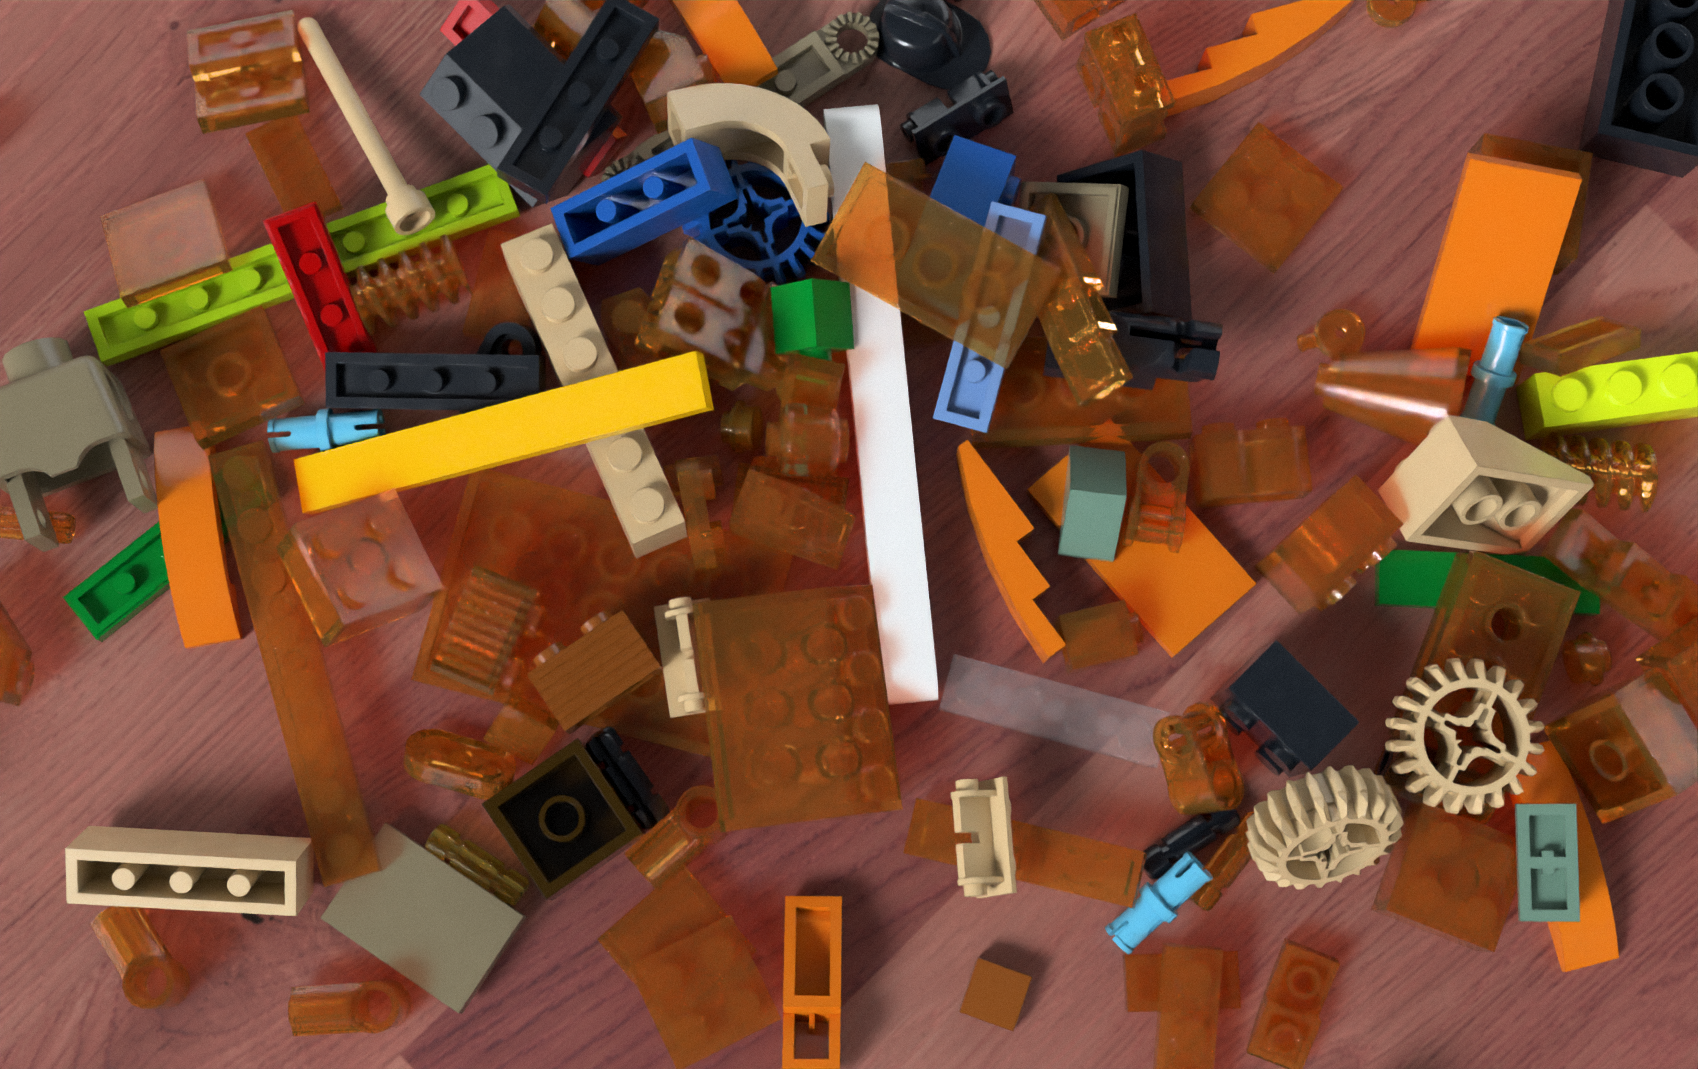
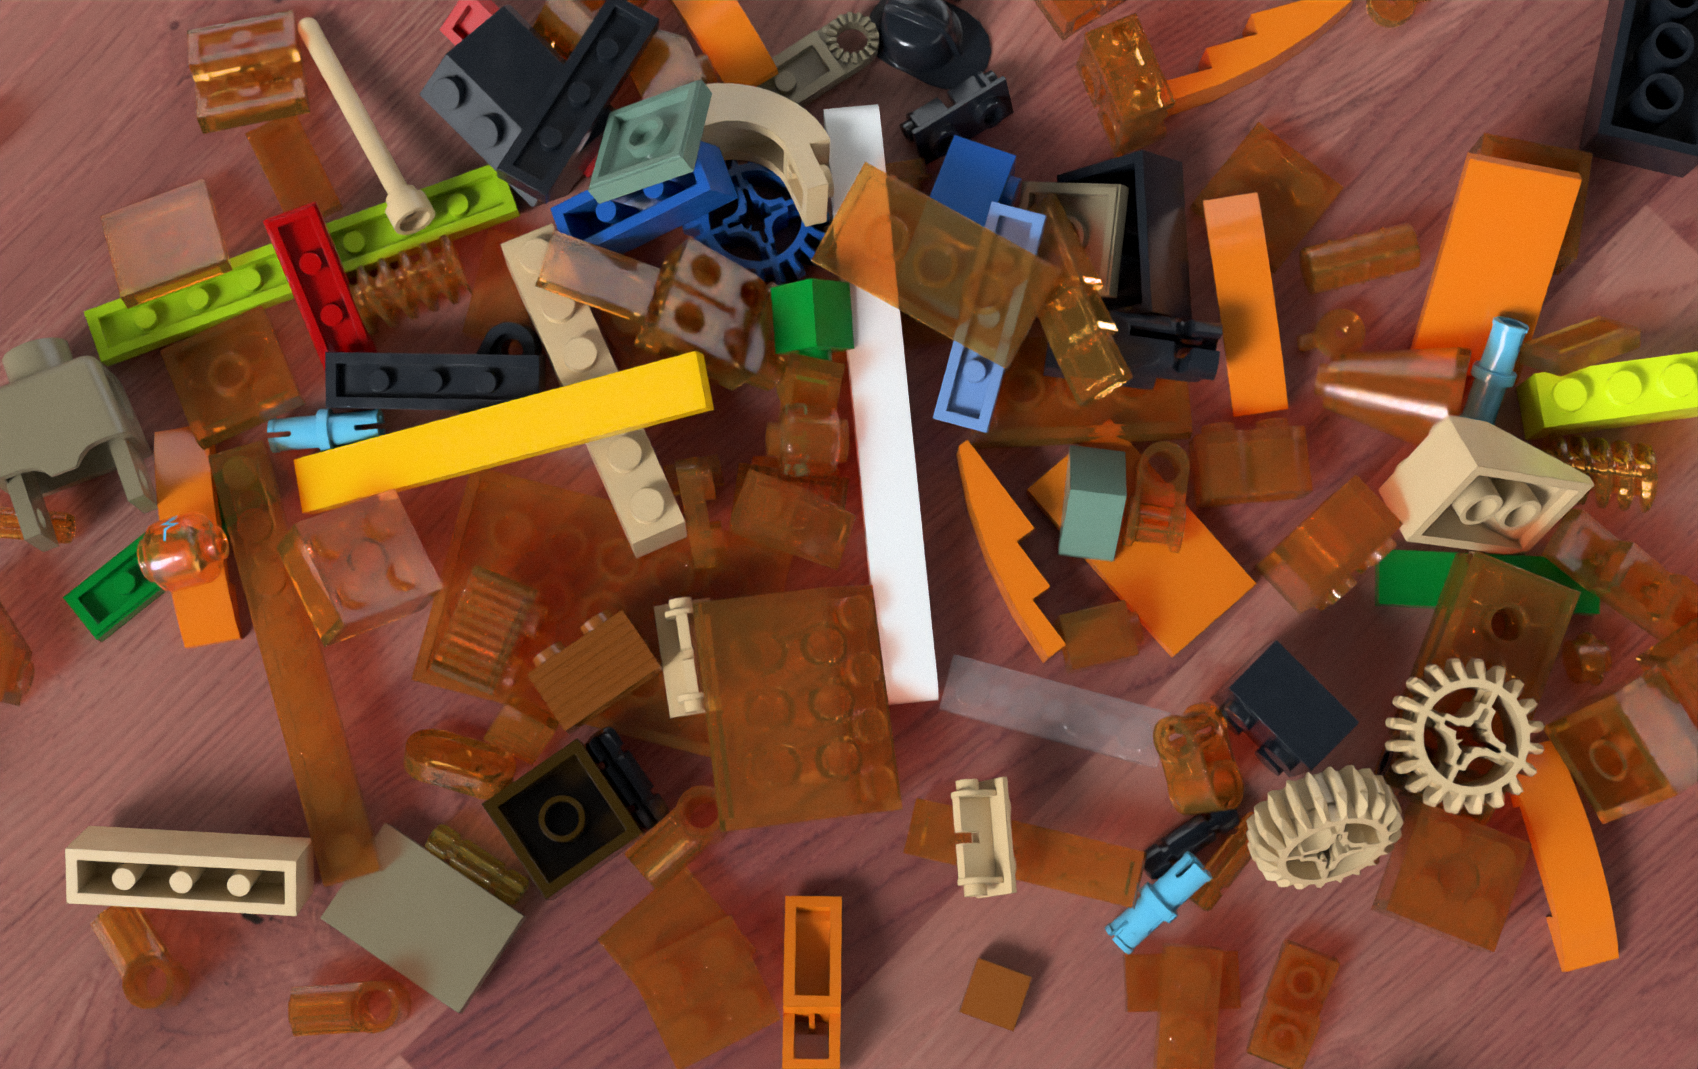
clear yellow plate [720,400,763,454] -> none
sand green hinge [1515,803,1580,922] -> none
none -> clear orange head [137,512,229,592]
none -> clear orange tile [535,230,660,324]
none -> sand green tile [588,79,712,204]
none -> orange slope [1203,192,1288,417]
none -> clear orange axle [1299,223,1421,295]

